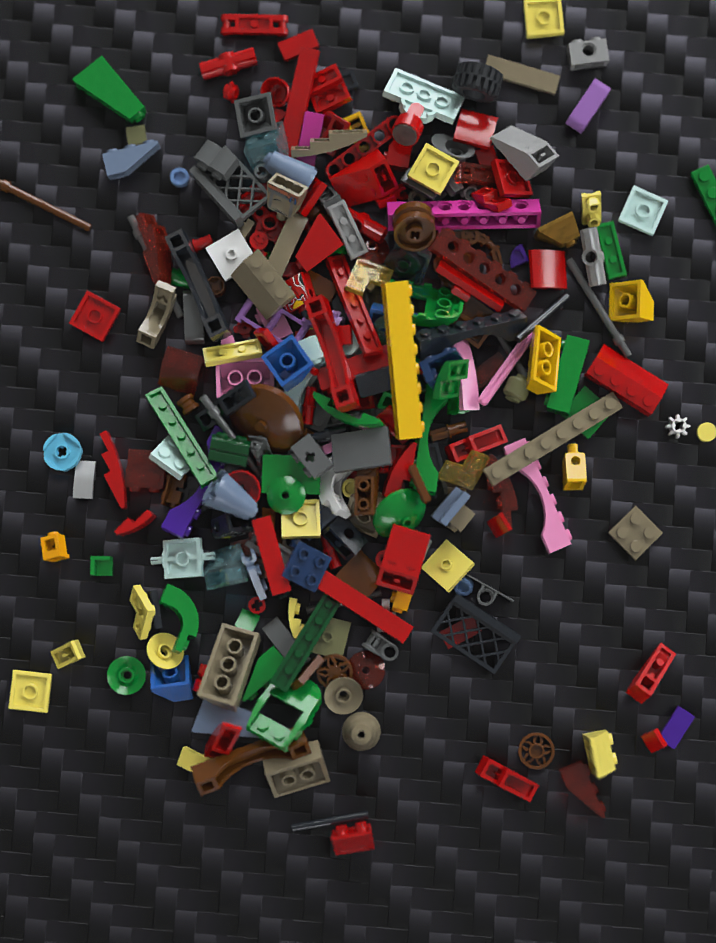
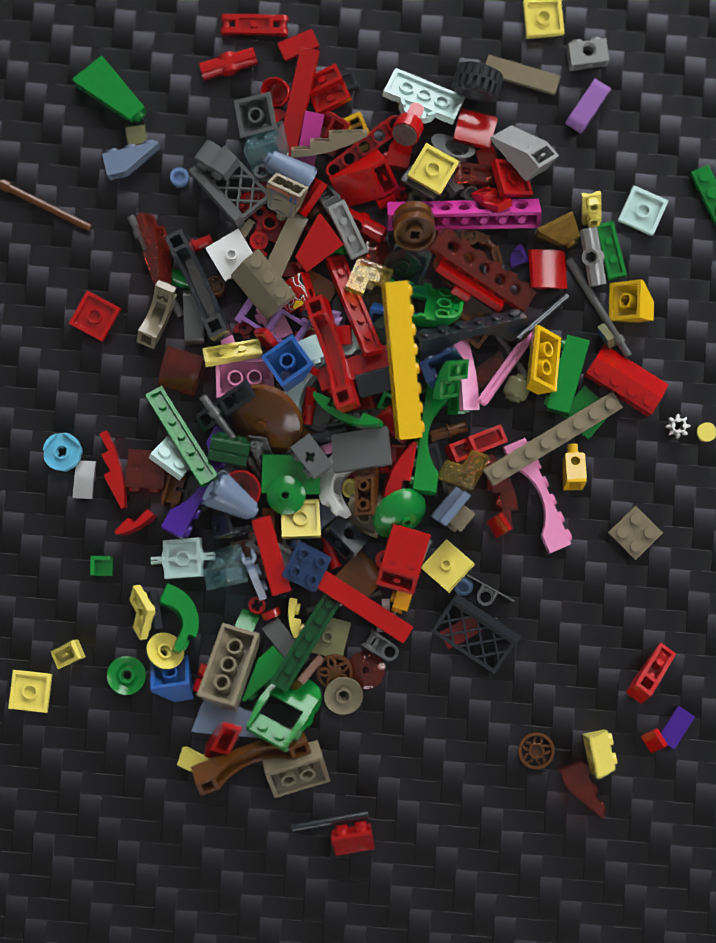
light orange brick [40,532,70,562] -> none
reddish brown wheel [176,393,200,416] -> none
red plate [223,81,239,103] -> none
dark tan cone [342,712,381,751] -> none
reddish brown tile [408,464,431,504] -> none
red slope [475,755,539,802] -> none
none -> red tile [261,606,281,621]
none -> olive tile [598,323,615,349]

